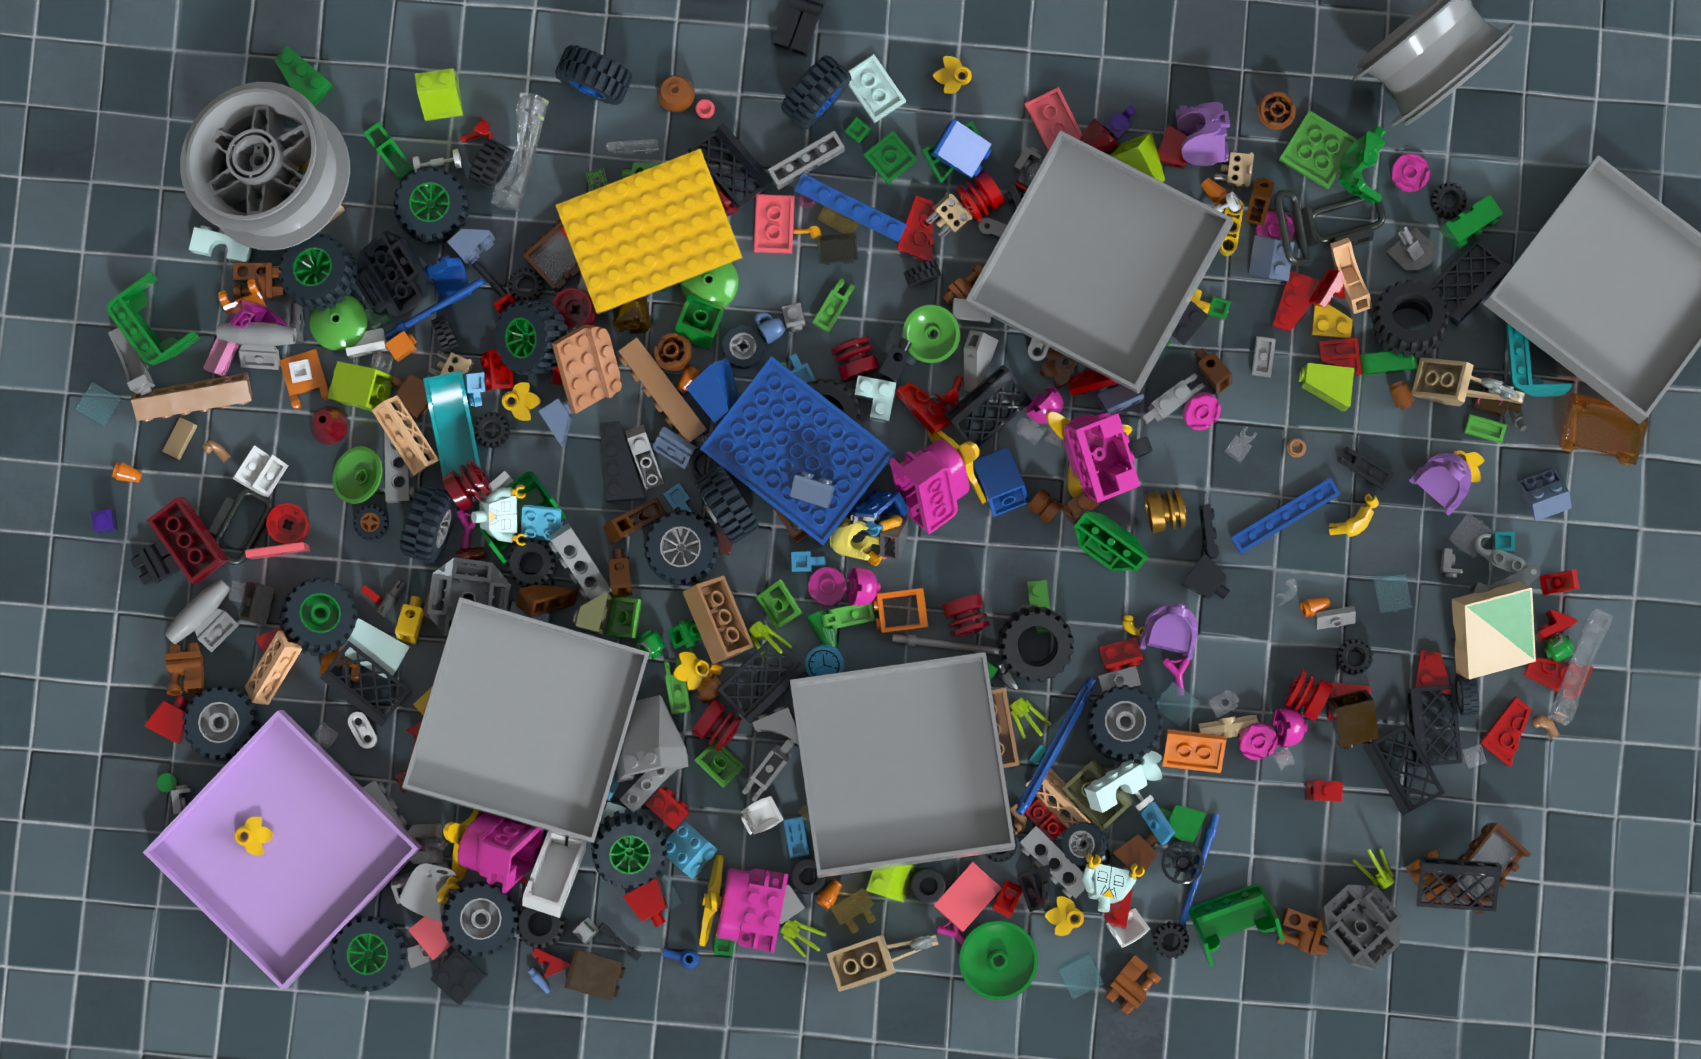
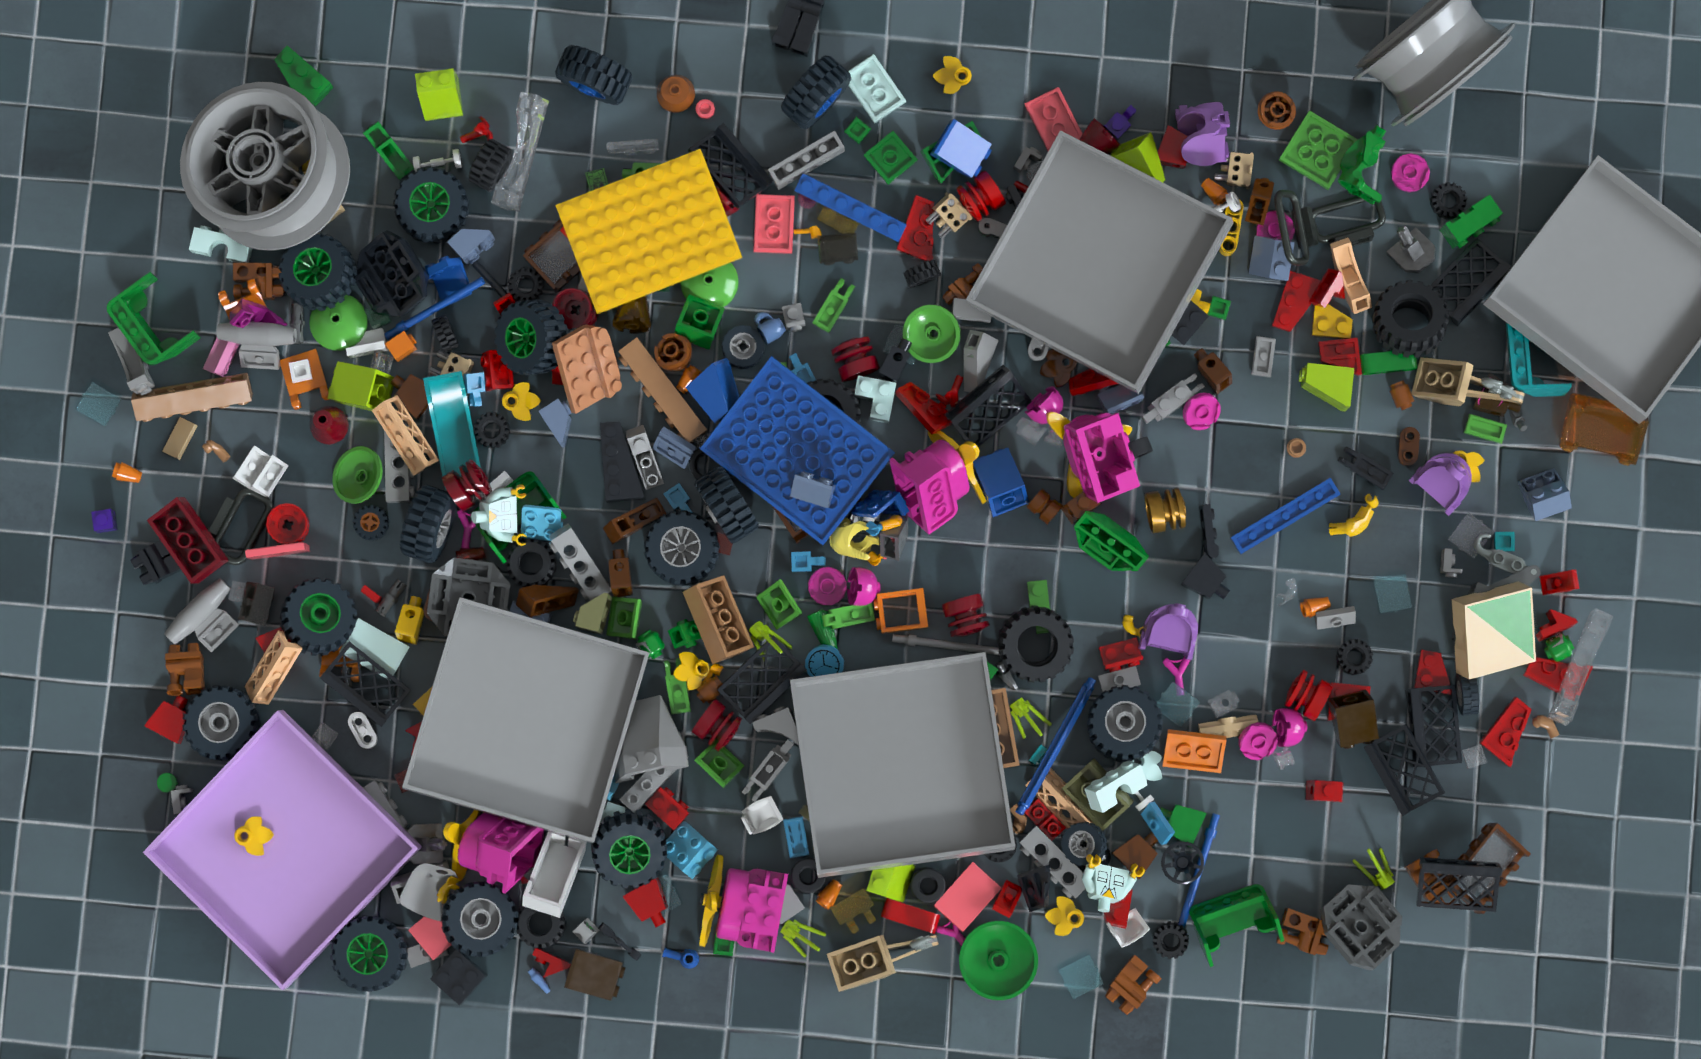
clear plate [1224,426,1257,463] -> none
none -> red beam [881,898,941,934]
none -> reddish brown plate [1398,427,1420,466]

